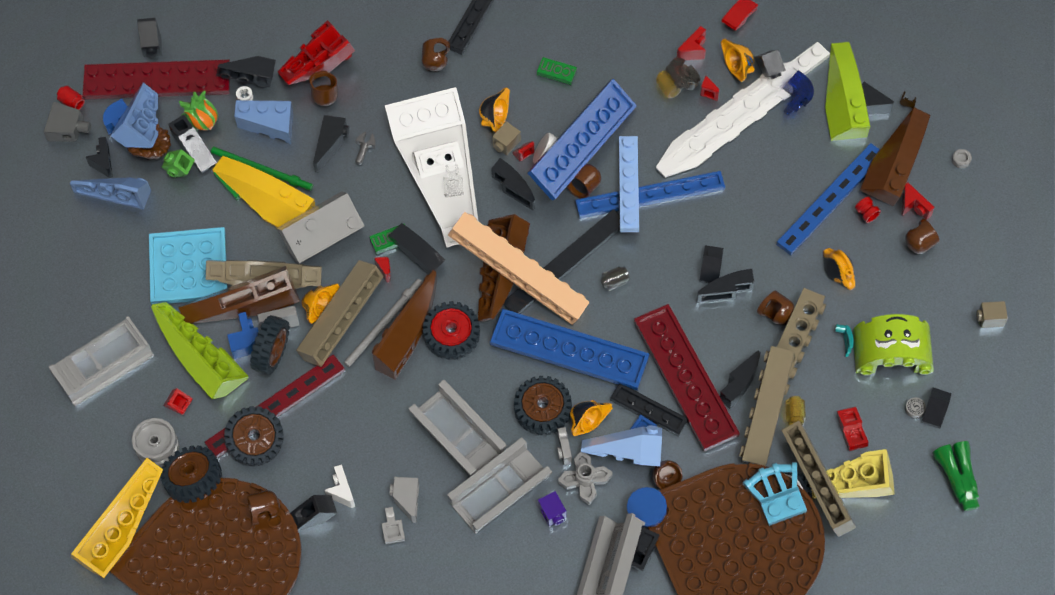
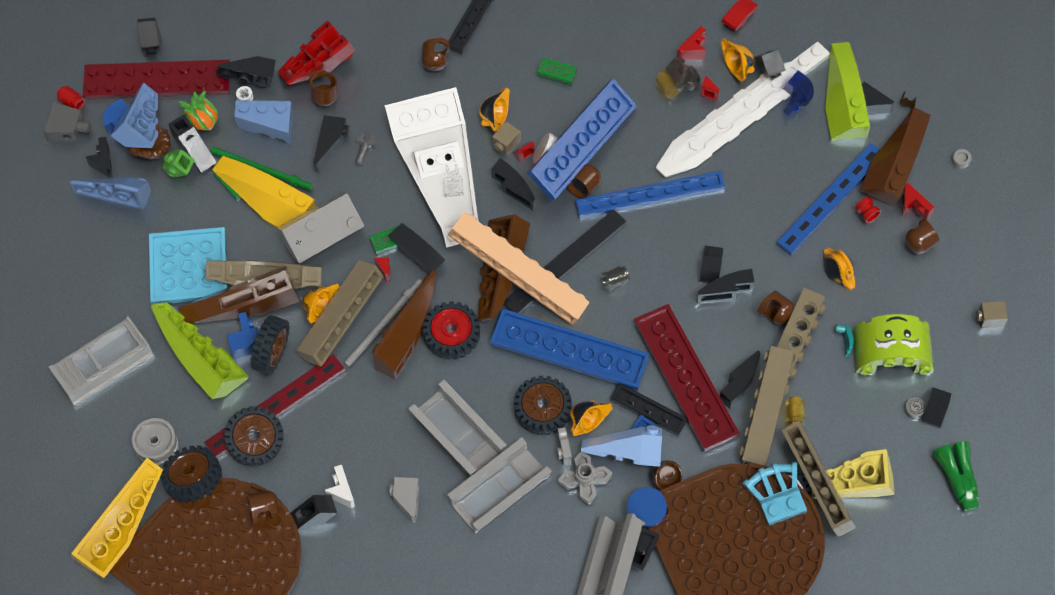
red slope [163,388,193,415] -> none
light grey panel [257,306,299,329] -> none
light grey plate [382,507,405,545] -> none
dark purple brick [538,491,567,526] -> none
light blue plate [619,136,639,232] -> none
red slope [837,407,869,451] -> none

